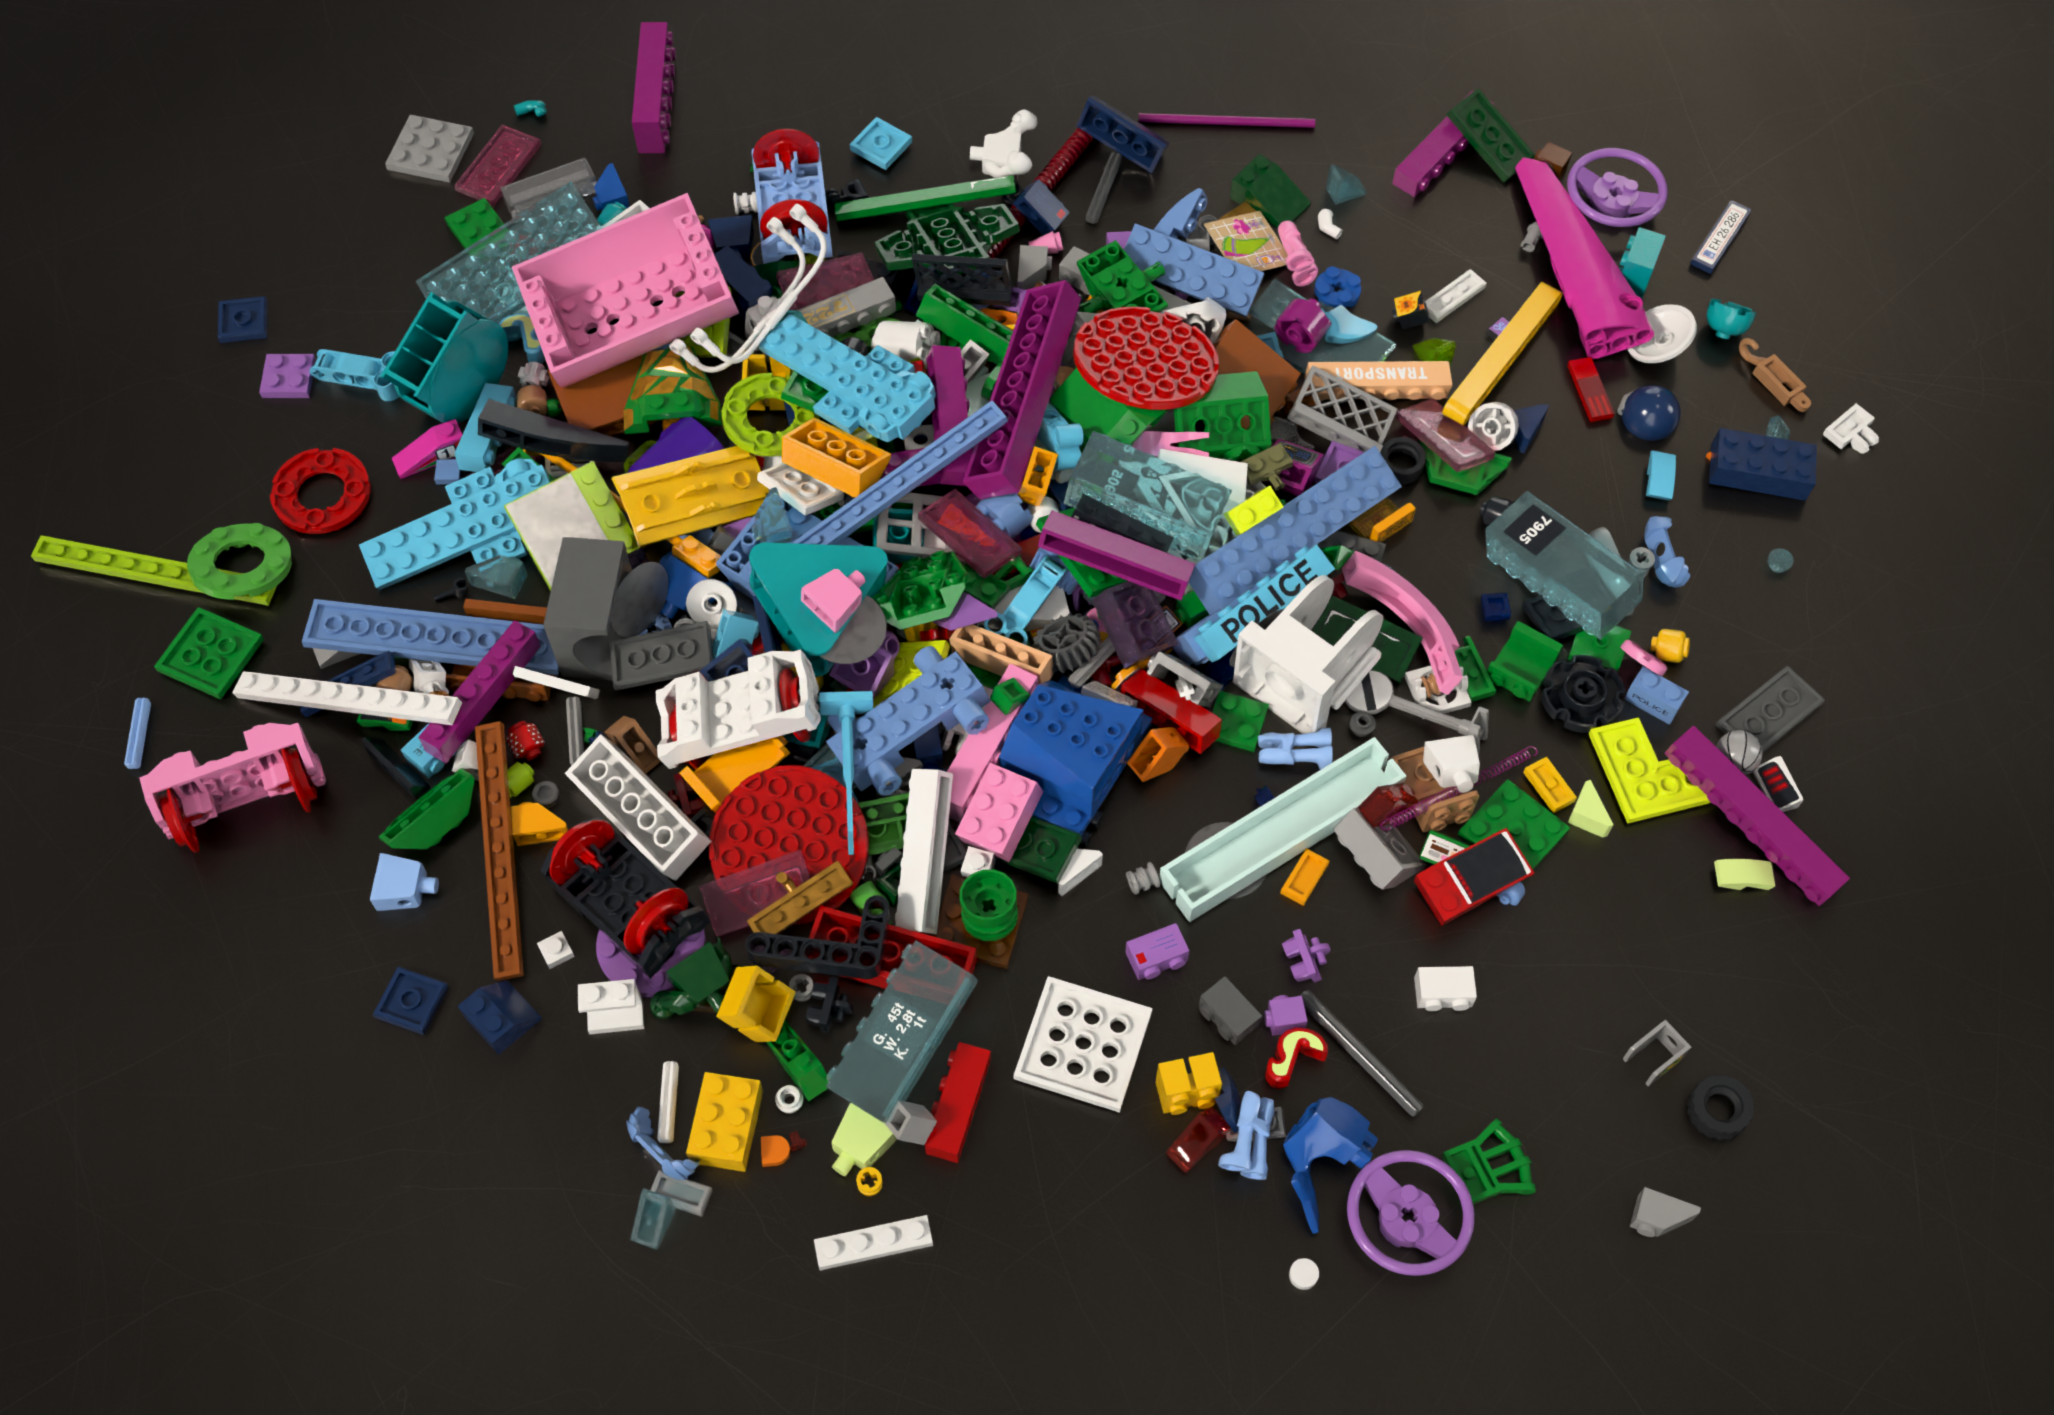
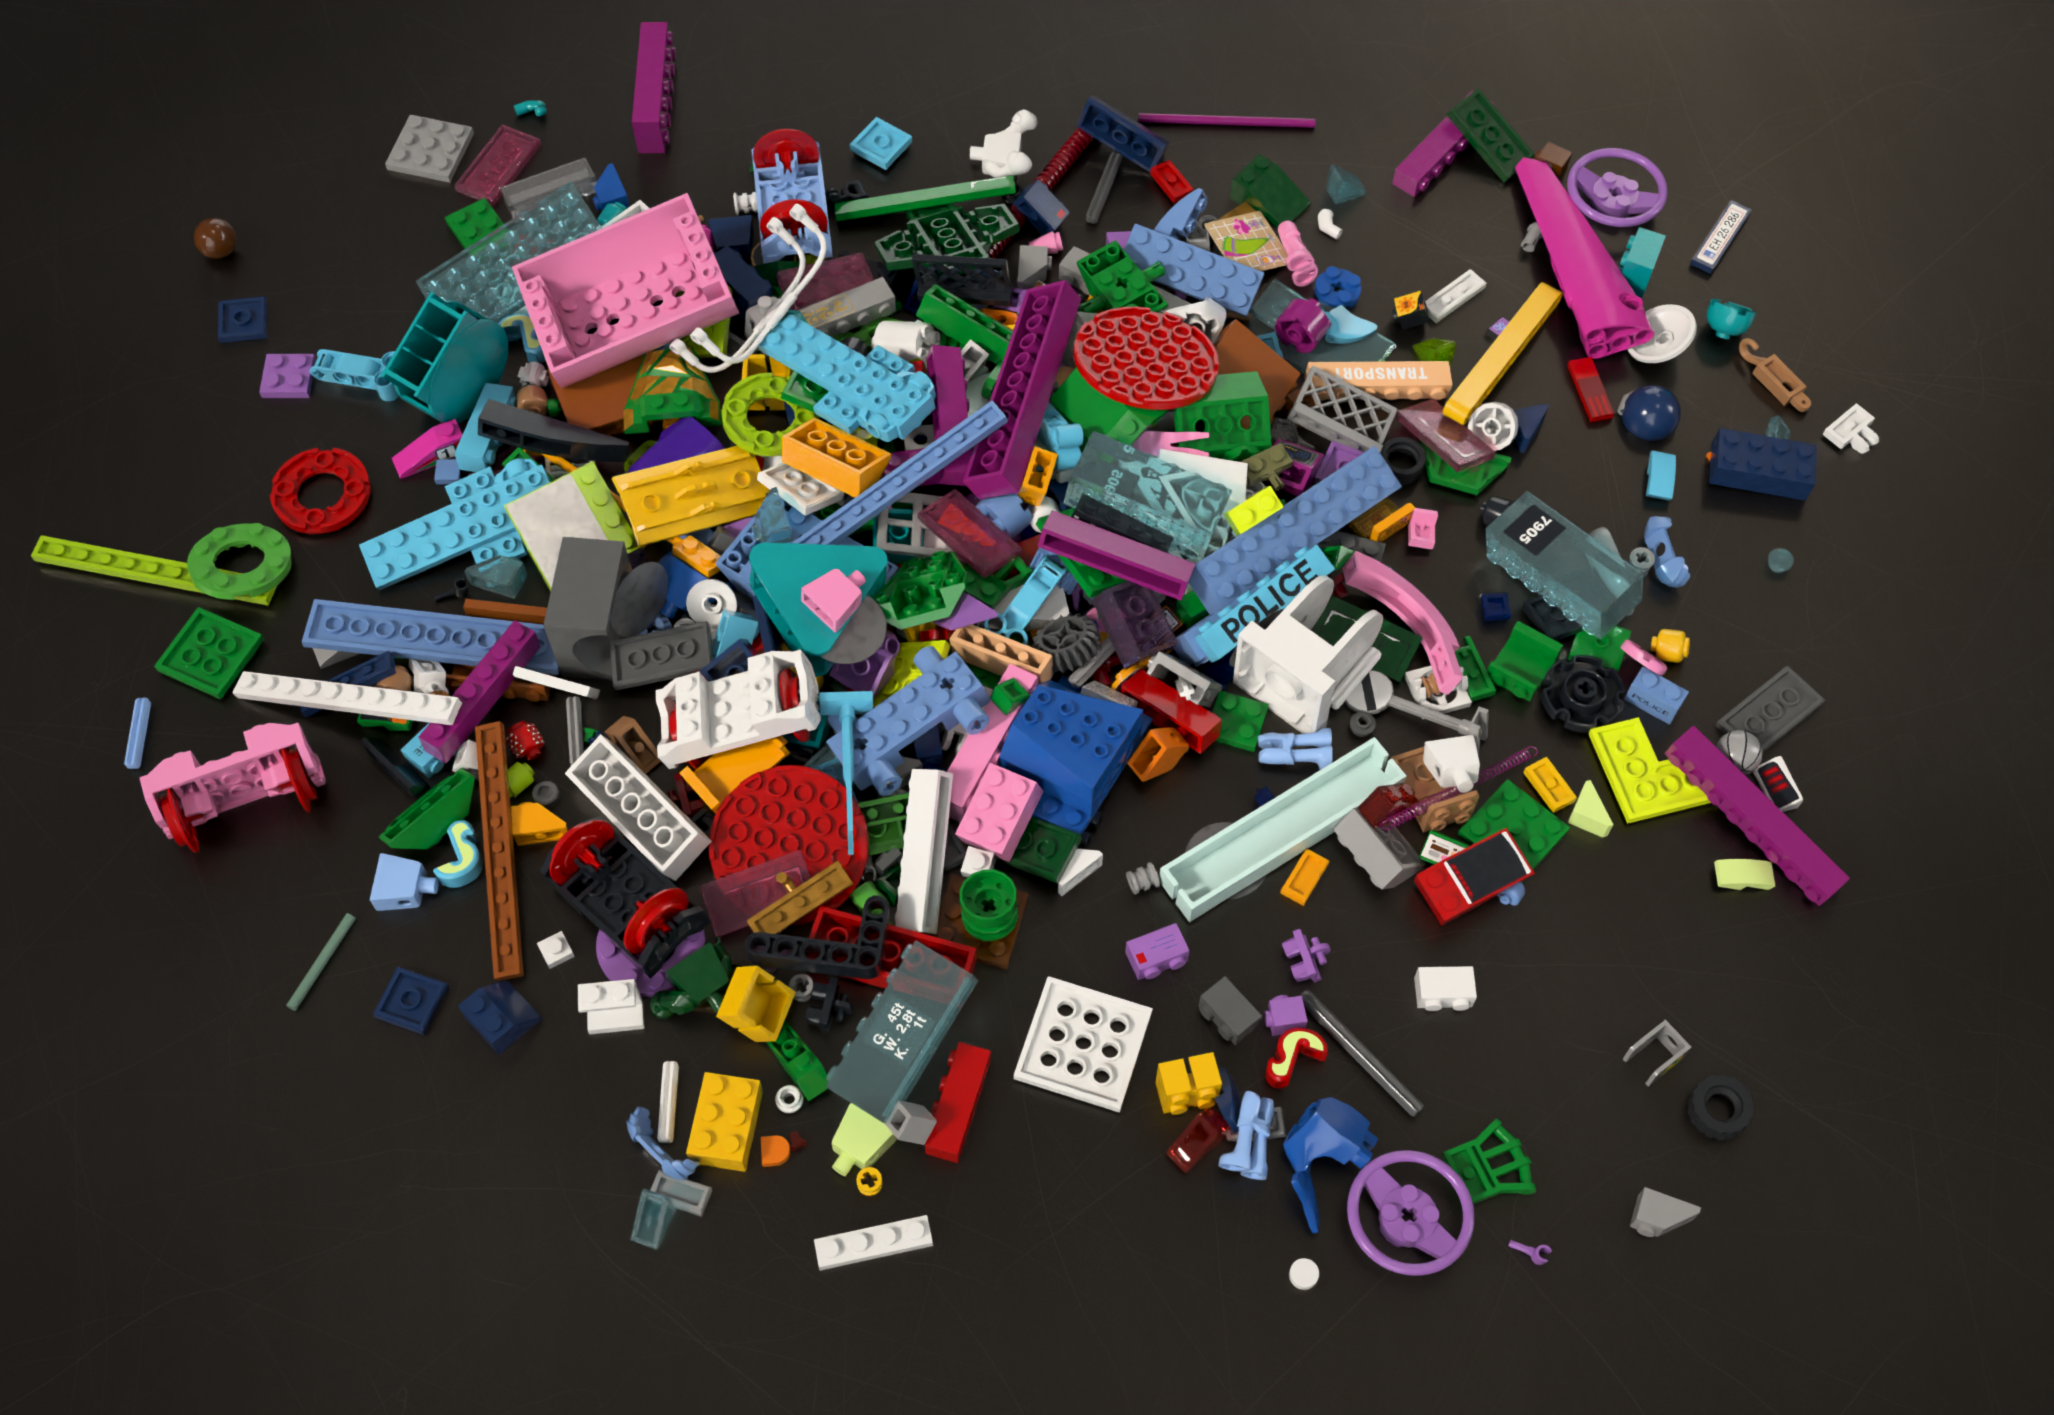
none -> reddish brown piece [194,218,237,259]
none -> sand green bar [286,913,356,1011]
none -> medium azure animal [433,820,483,888]
none -> red plate [1150,159,1194,204]
none -> bright pink bracket [1408,508,1438,550]
none -> medium lavender hand [1509,1240,1552,1265]

